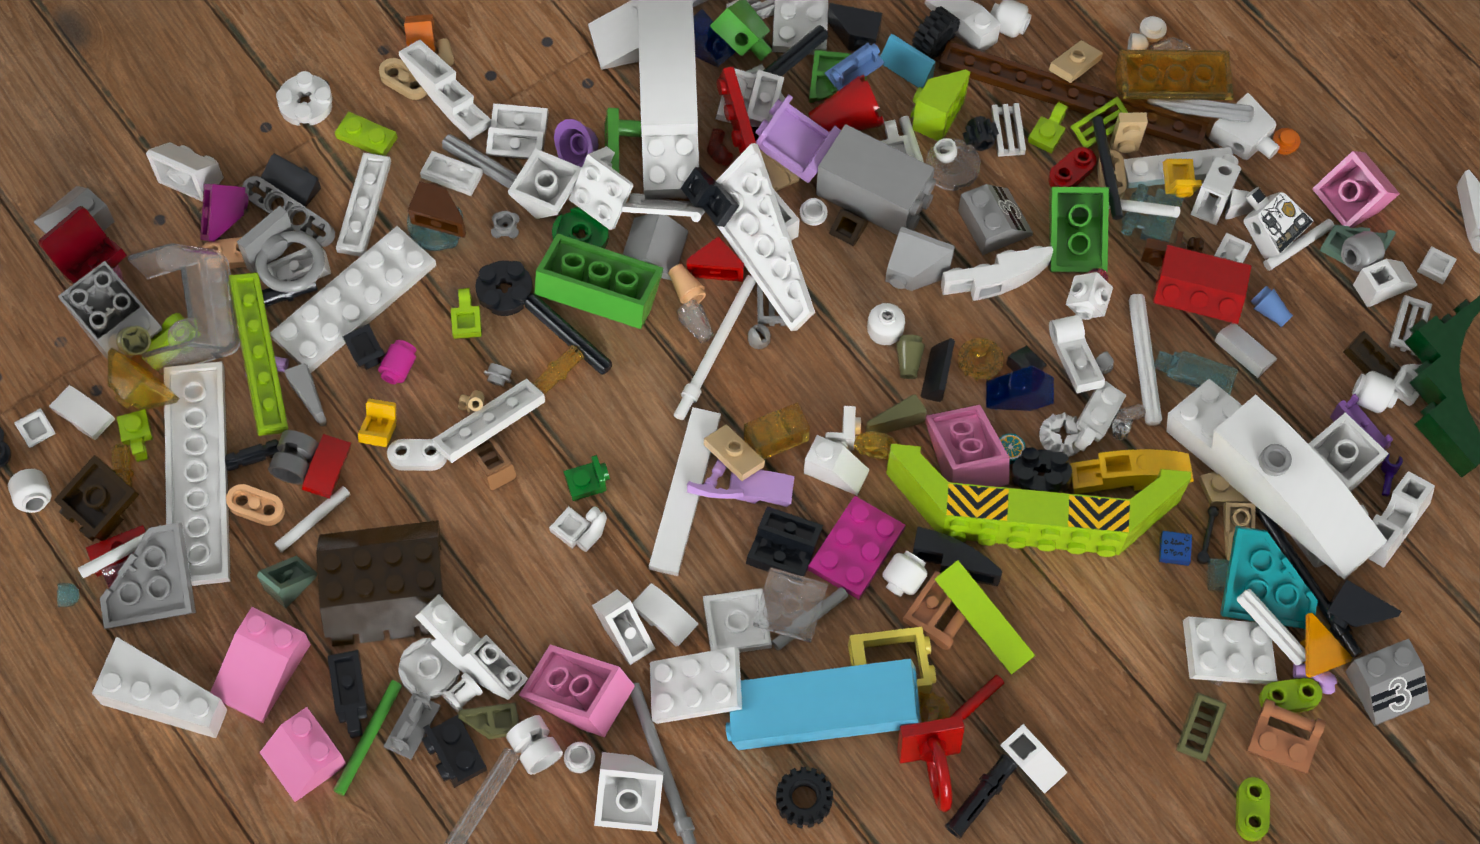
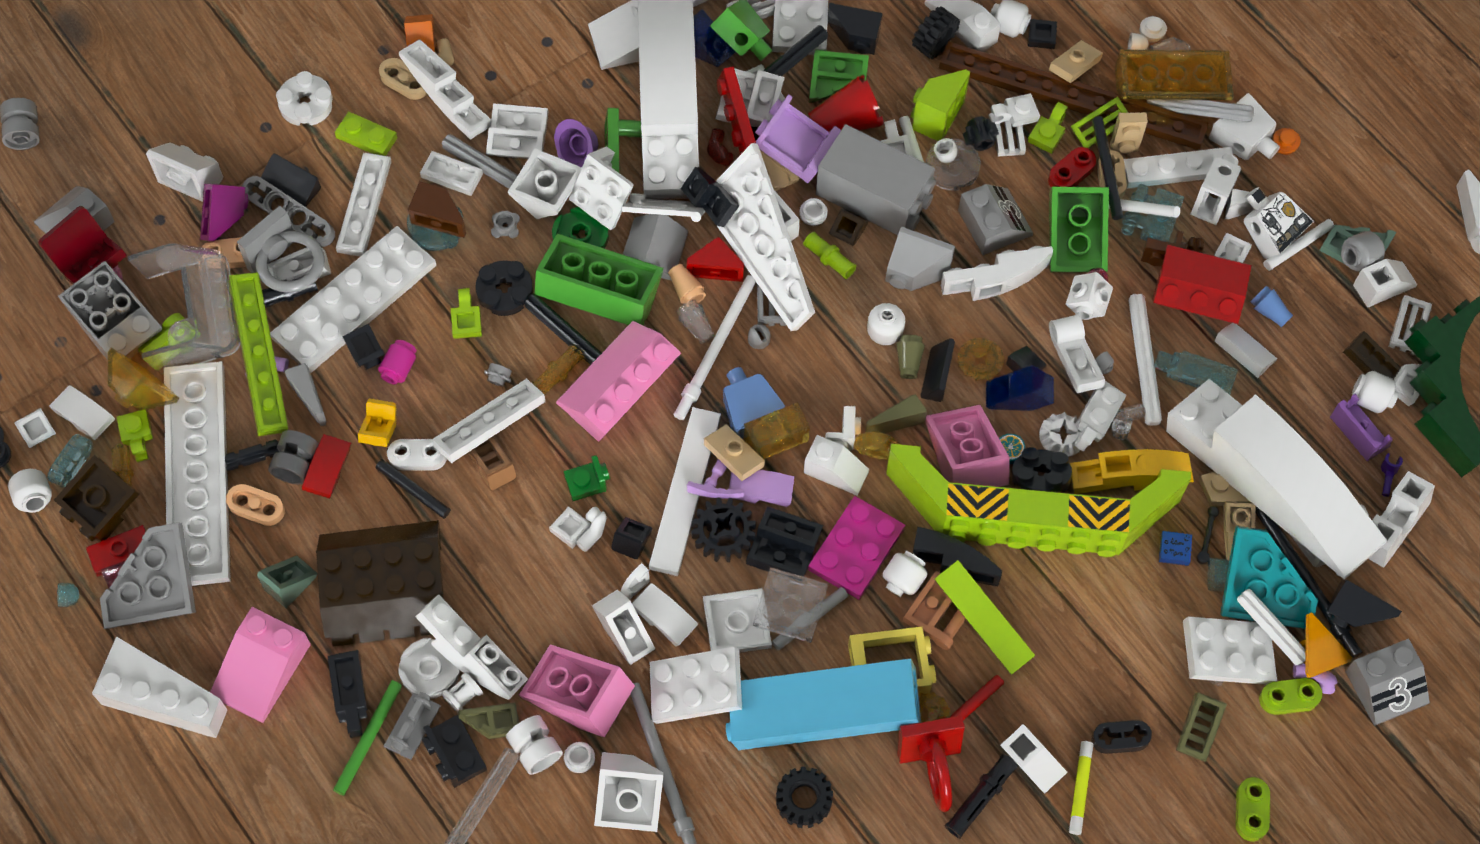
white bar [78,525,161,579] -> none
olive wheel [116,326,151,356] -> none
bright pink slope [260,707,347,802] -> none
white bar [274,486,351,552] -> none
tan arm [458,390,485,413] -> none
medium blue hinge [824,43,884,91] -> none
medium azure slope [880,34,936,88] -> none
yellow bracket [1162,159,1202,198] -> none
nougat plate [1246,698,1326,774] -> none
light grey tile [1259,444,1292,476] -> none
white slope [1308,412,1389,492] -> none
bright pink slope [1312,151,1400,228] -> none
white tile [1417,246,1457,285] -> none
none -> light grey wheel [0,98,40,150]
none -> clear light blue beam [47,434,93,488]
none -> black bar [376,459,451,519]
none -> bright pink slope [556,321,681,442]
none -> black slope [611,517,652,559]
none -> white tile [621,563,650,599]
none -> black gear [691,497,756,562]
none -> medium blue torso [723,367,787,439]
none -> lime pin [803,232,857,279]
none -> white plate [988,93,1040,127]
none -> black tile [1028,19,1057,49]
none -> neon yellow bar [1069,741,1093,835]
none -> black beam [1091,720,1152,754]

